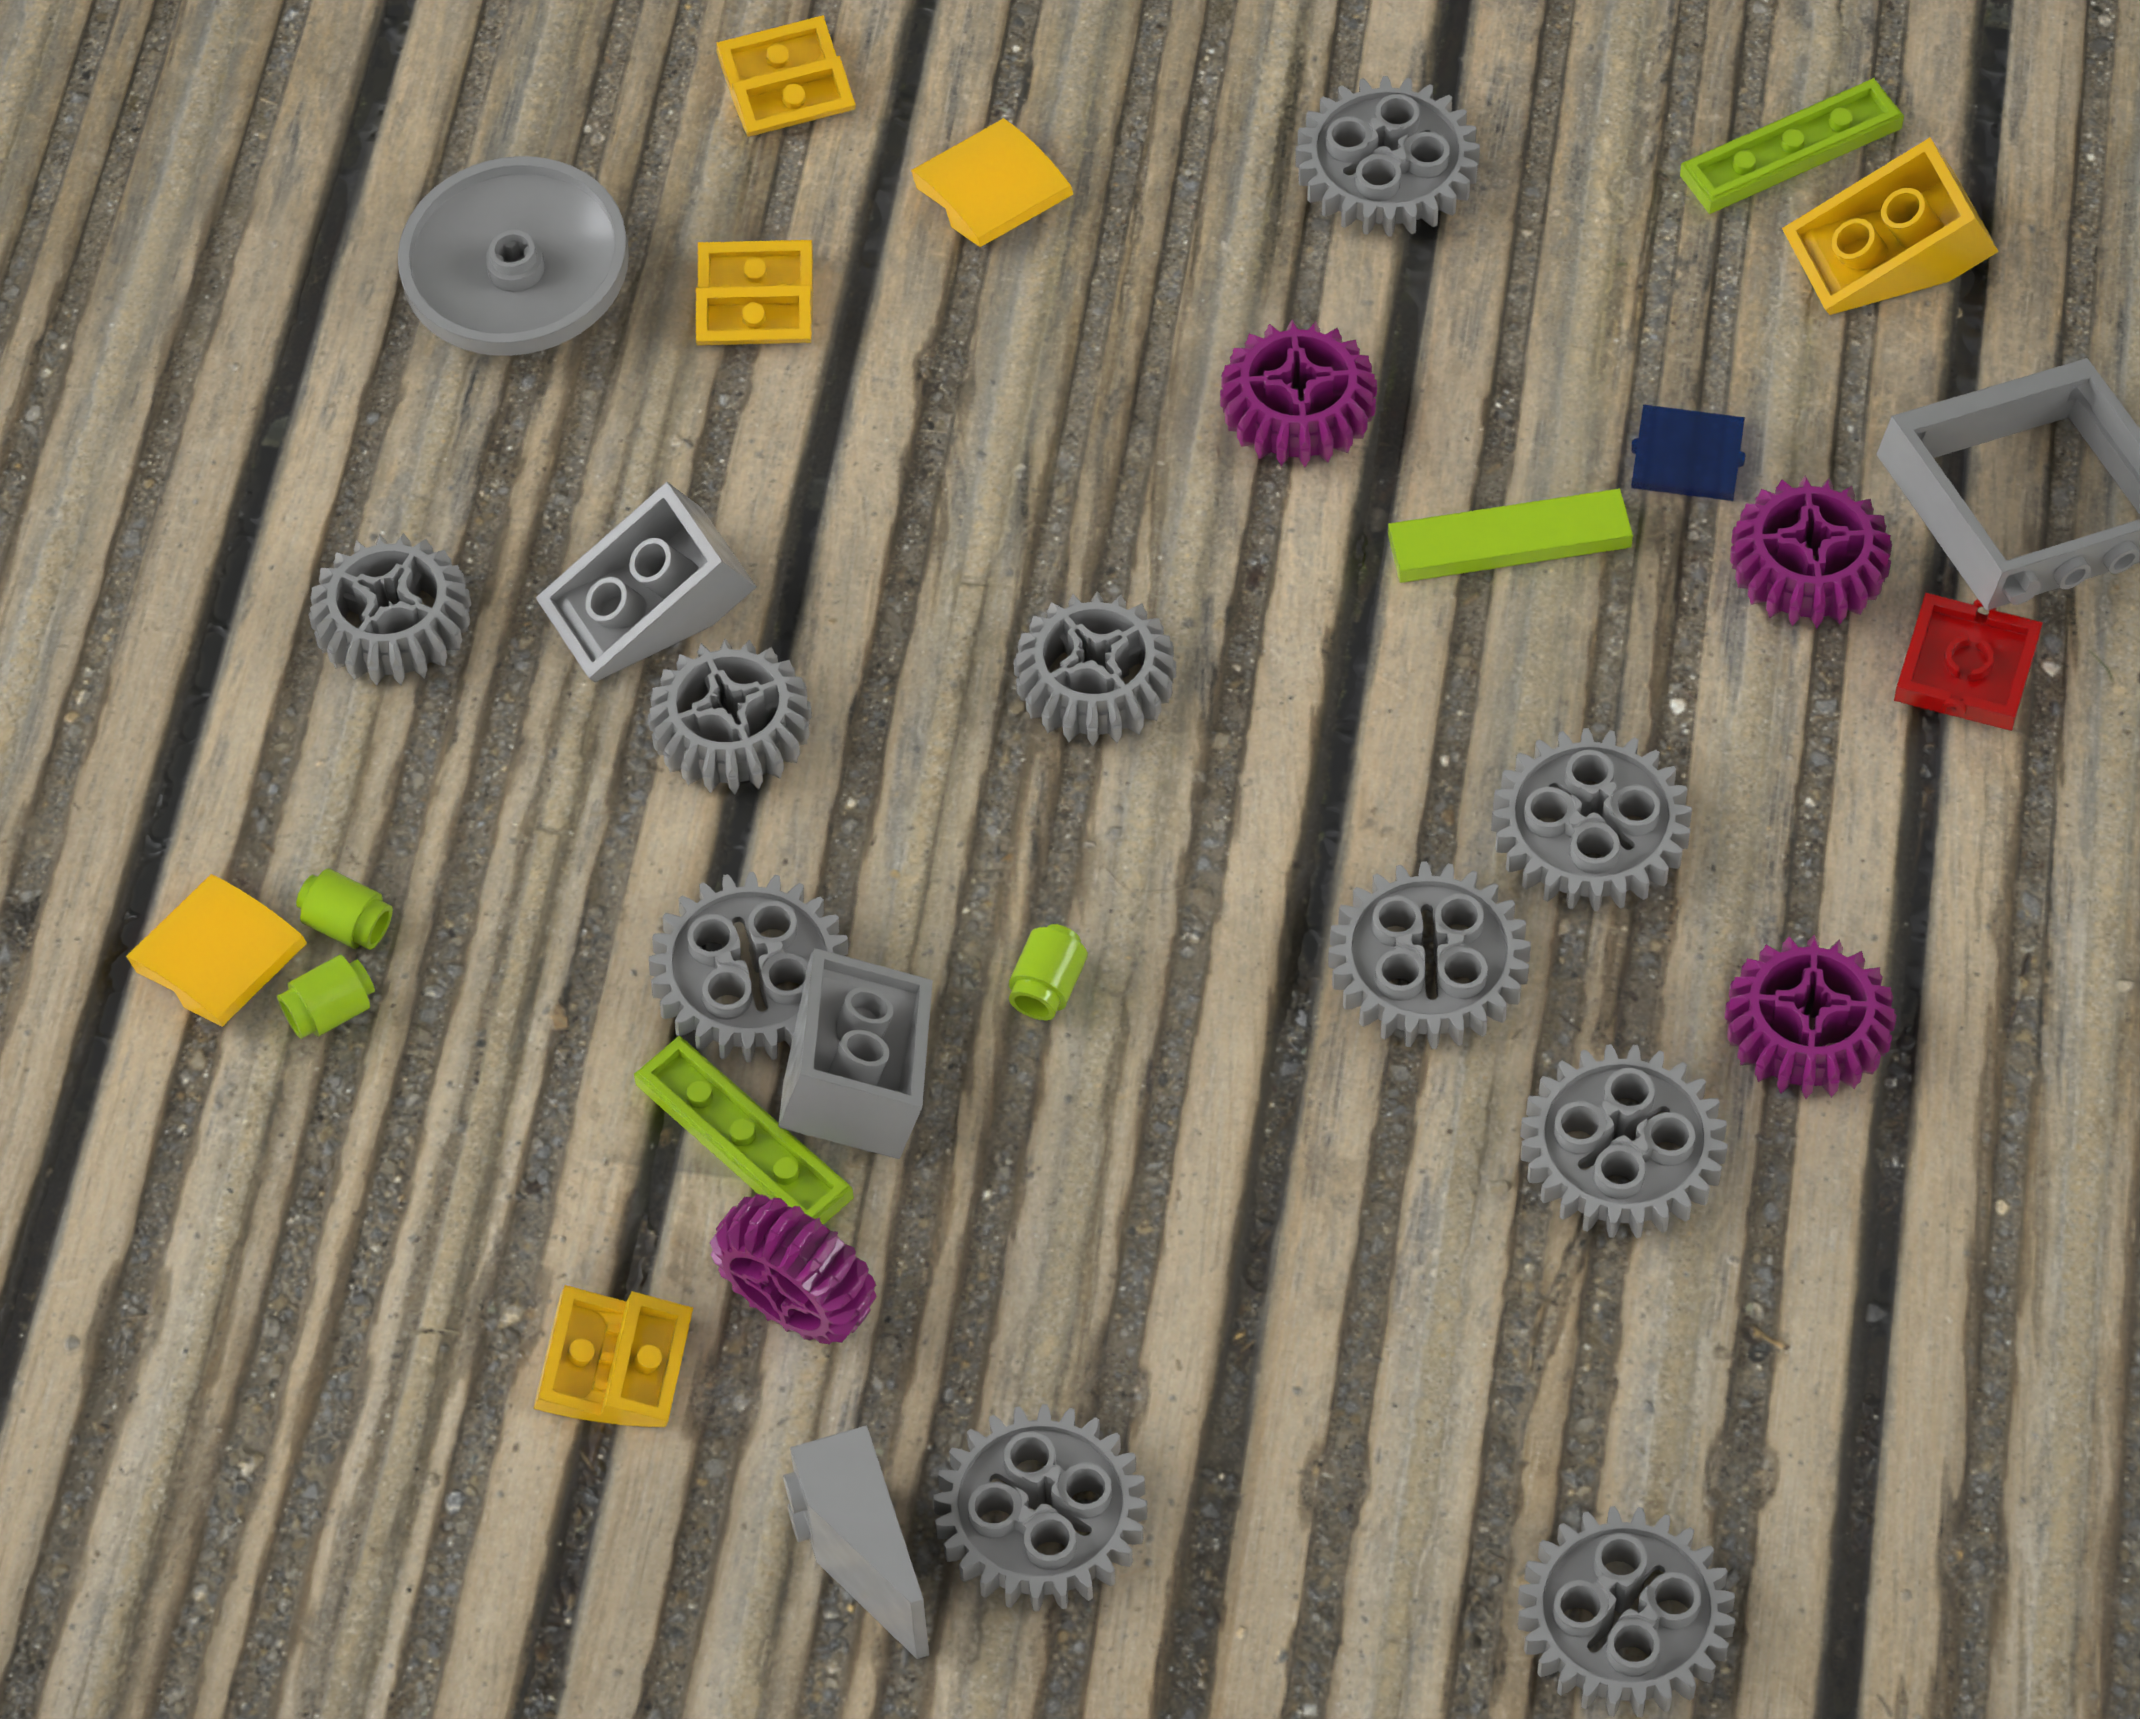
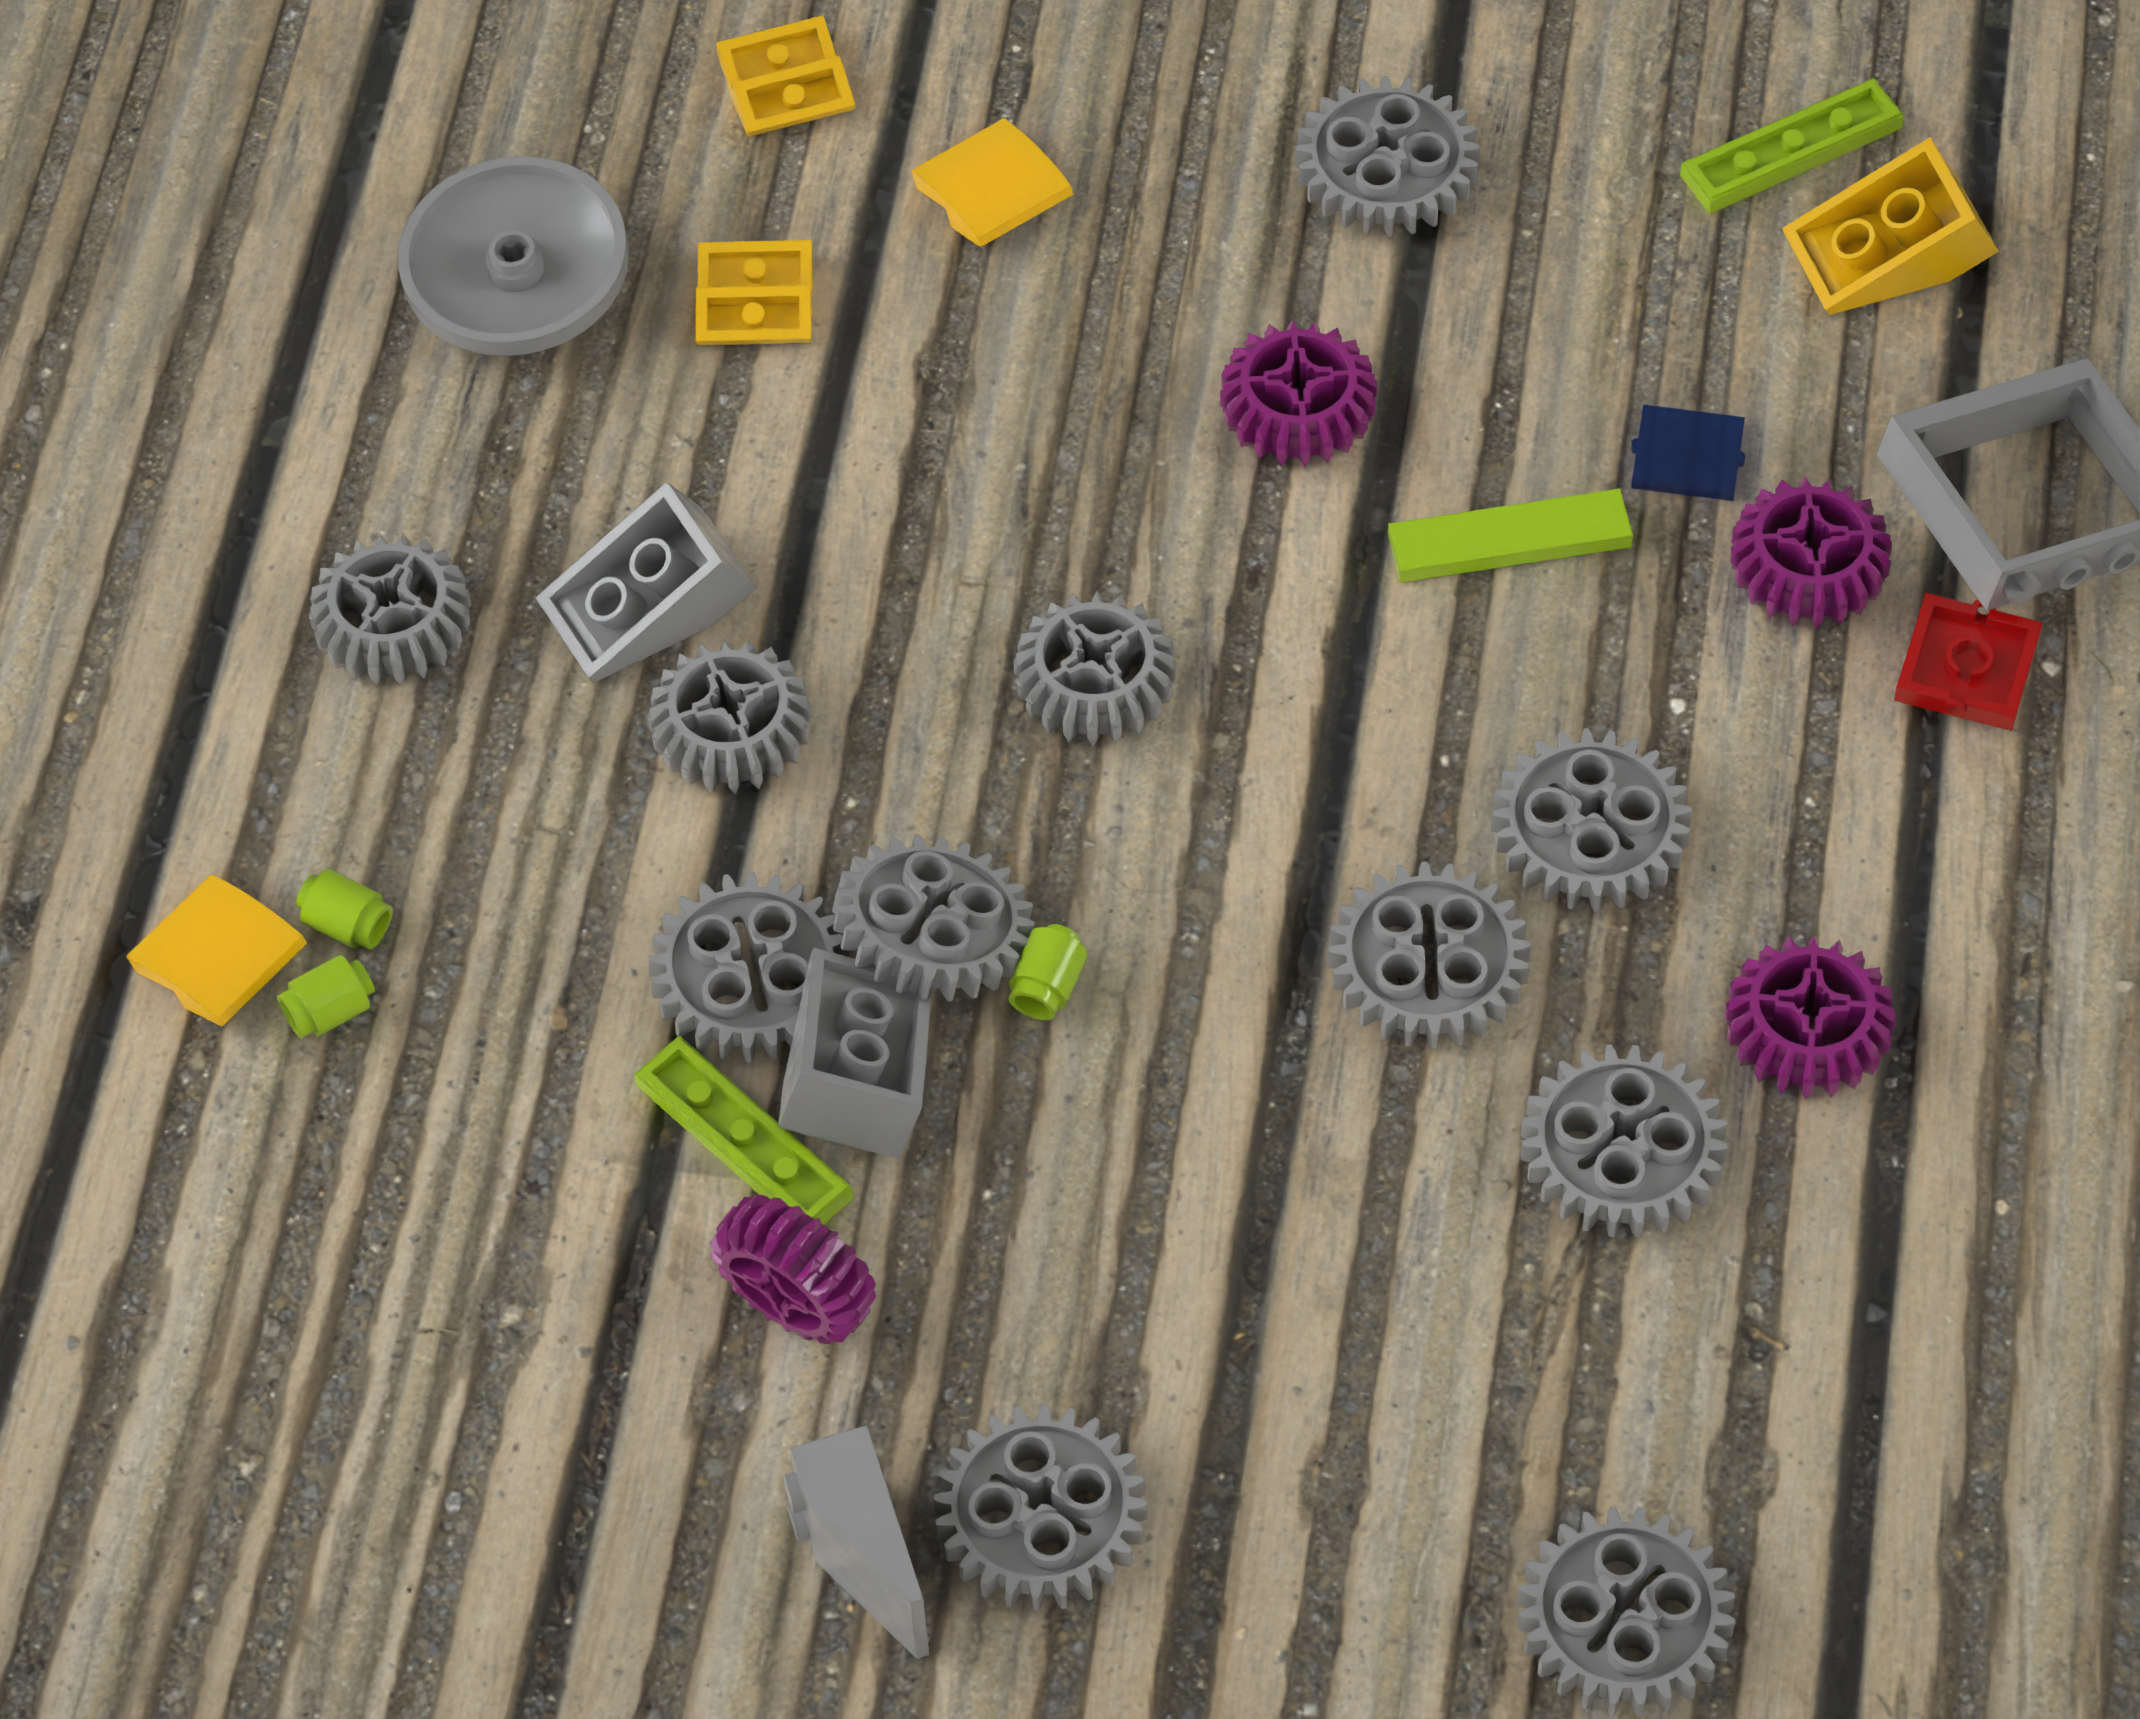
yellow slope [533,1285,693,1427] -> none
none -> light grey gear [832,834,1035,1001]

